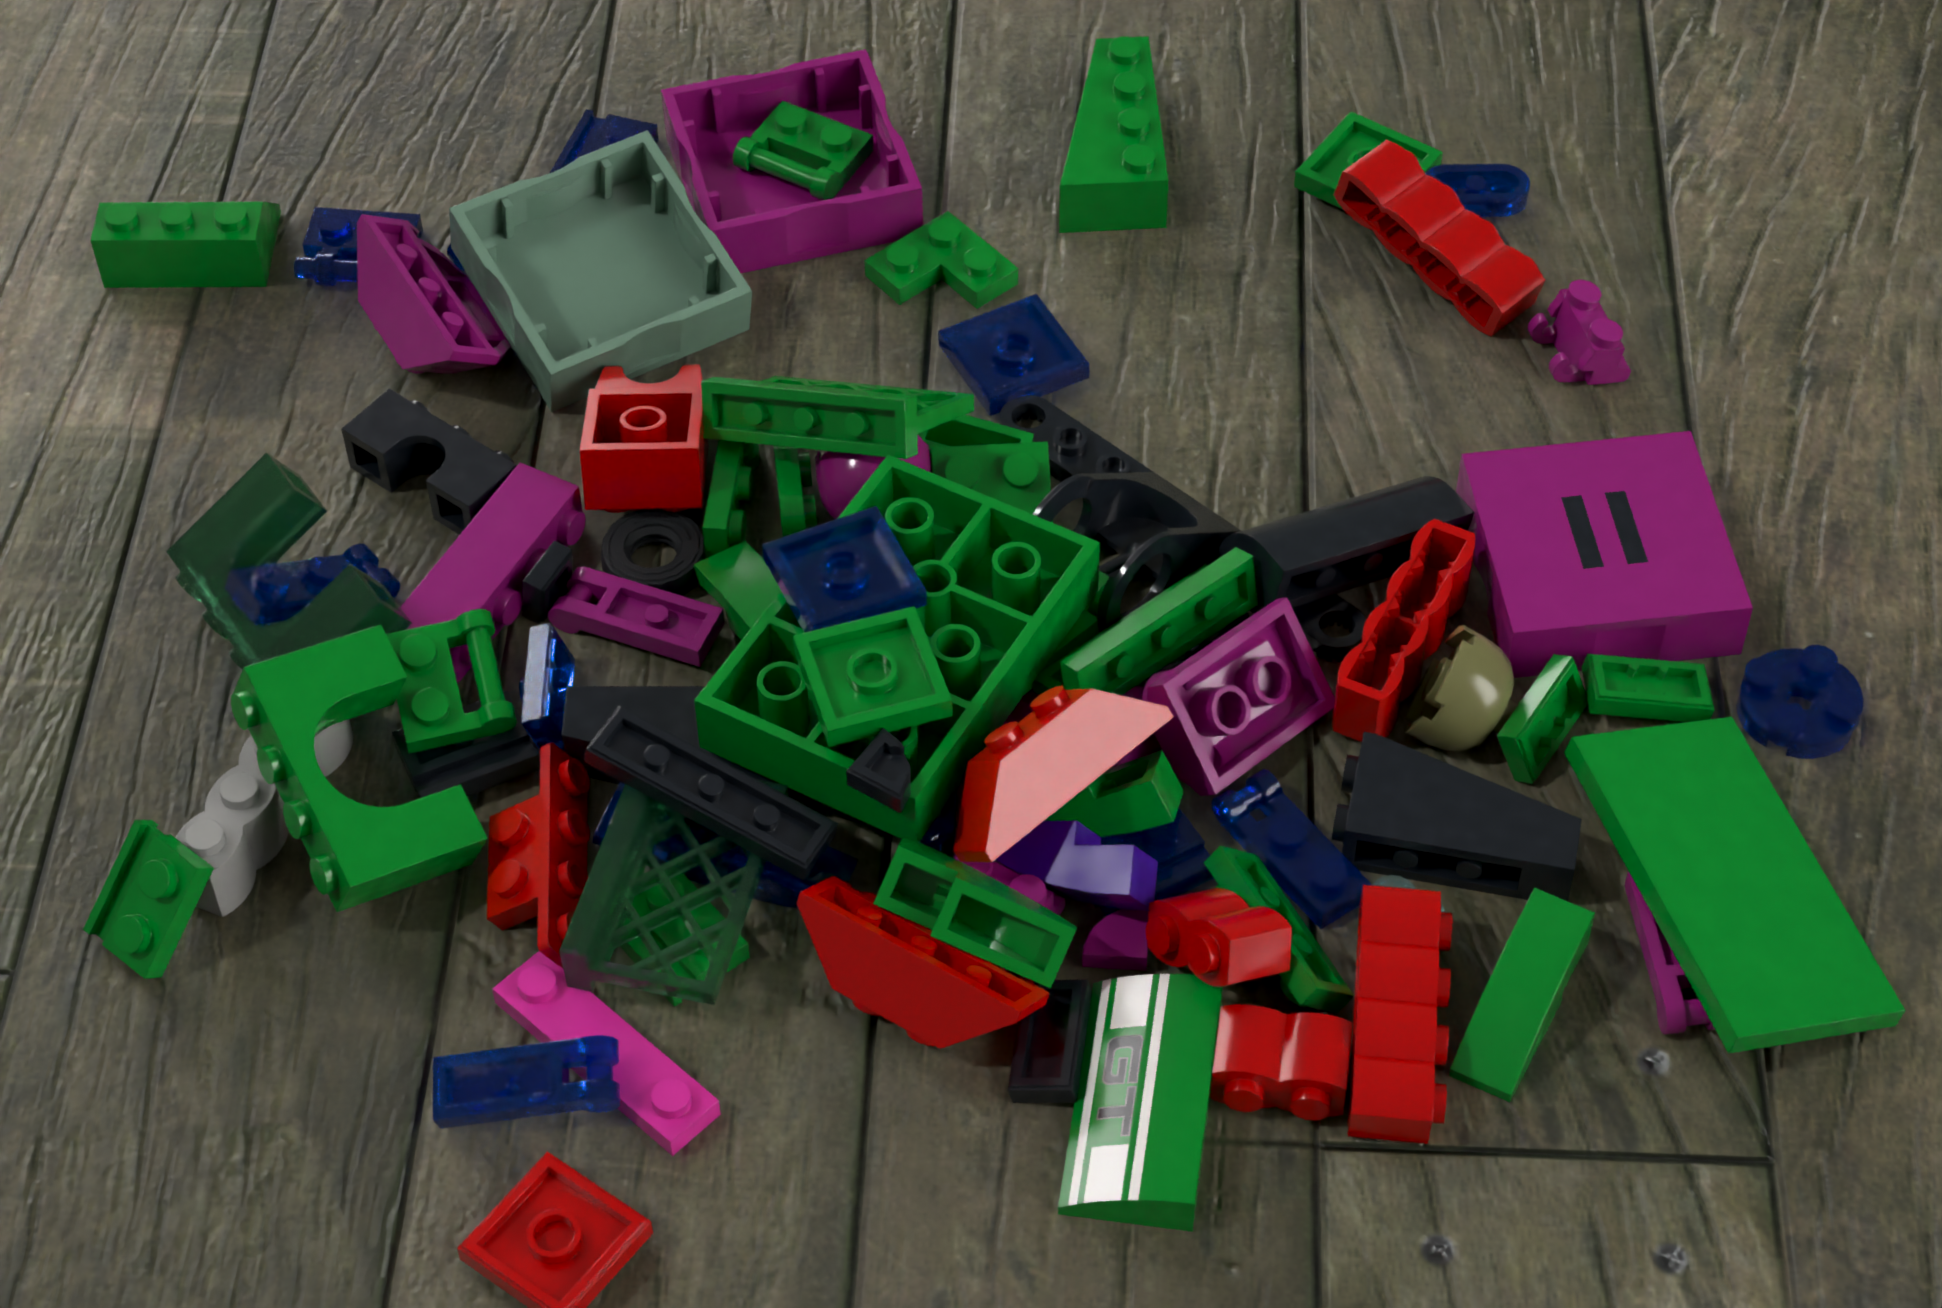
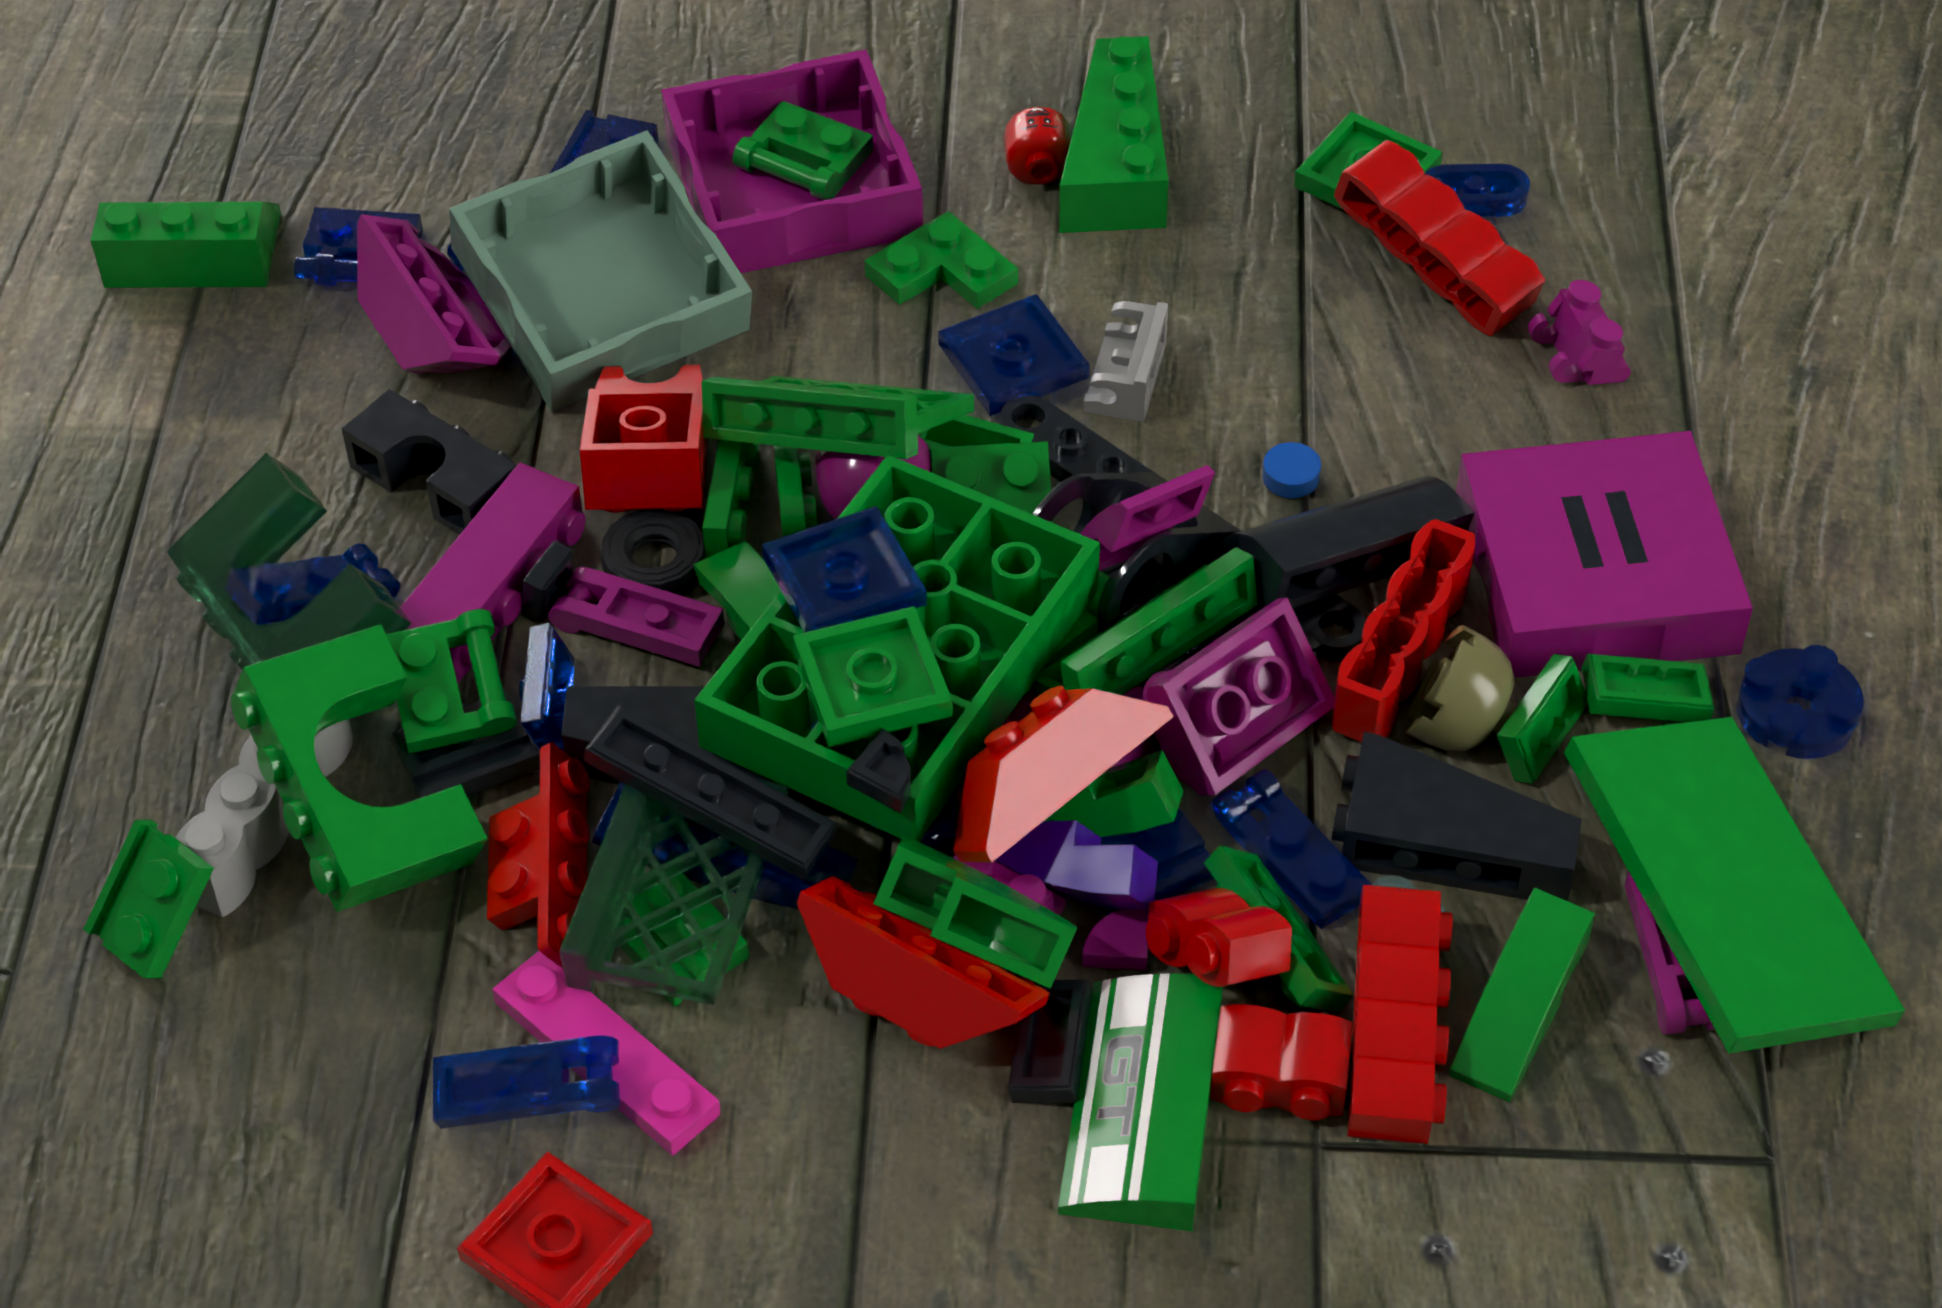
none -> red head [1003,107,1072,184]
none -> magenta slope [1080,465,1215,571]
none -> light grey hinge [1083,301,1168,422]
none -> blue tile [1262,442,1321,498]

